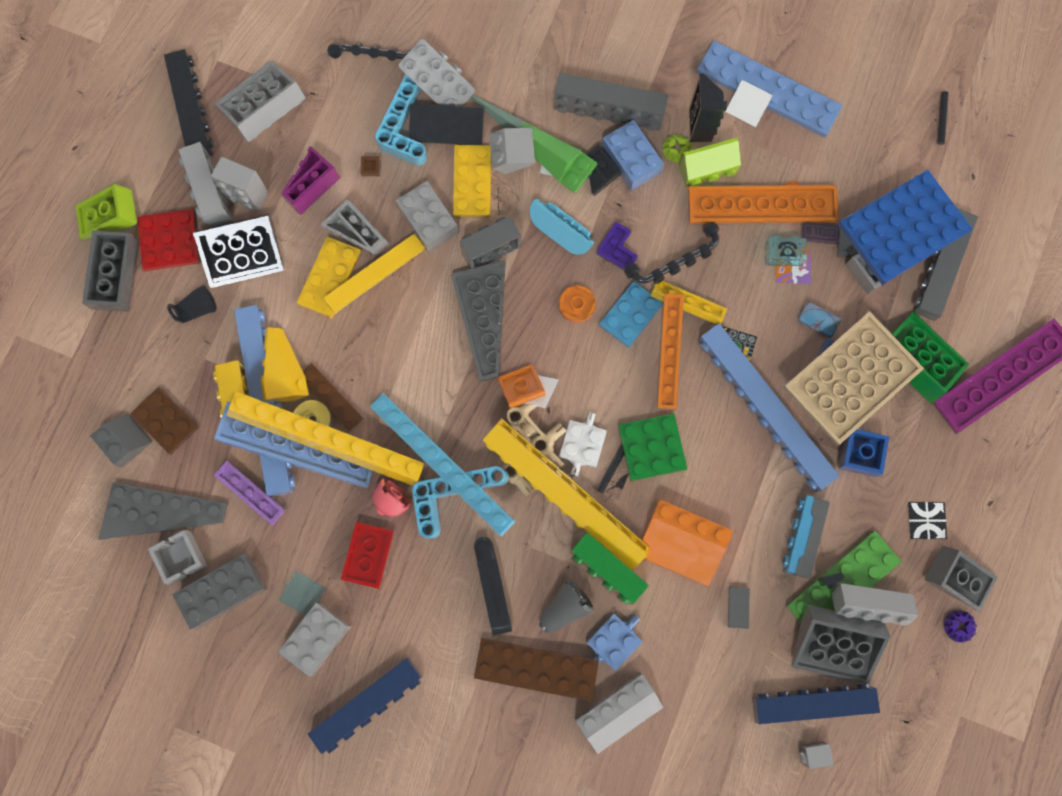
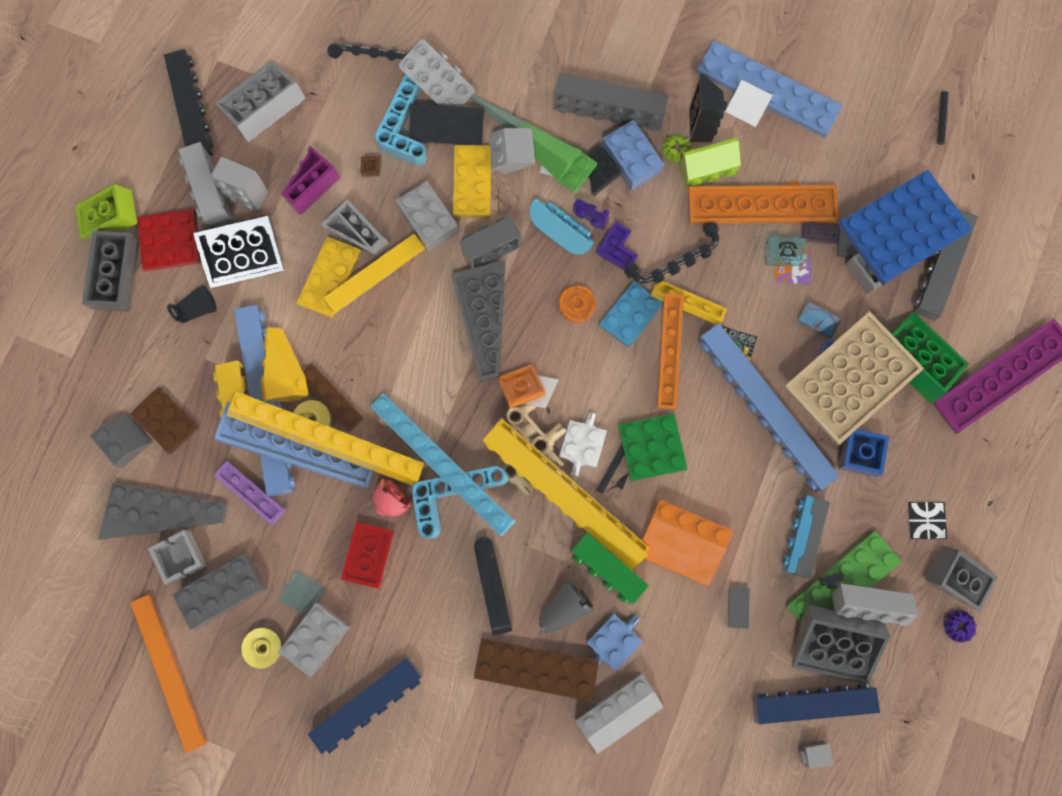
none -> orange tile [130,594,206,753]
none -> light yellow dish [241,628,282,669]
none -> dark purple wing [573,199,610,230]

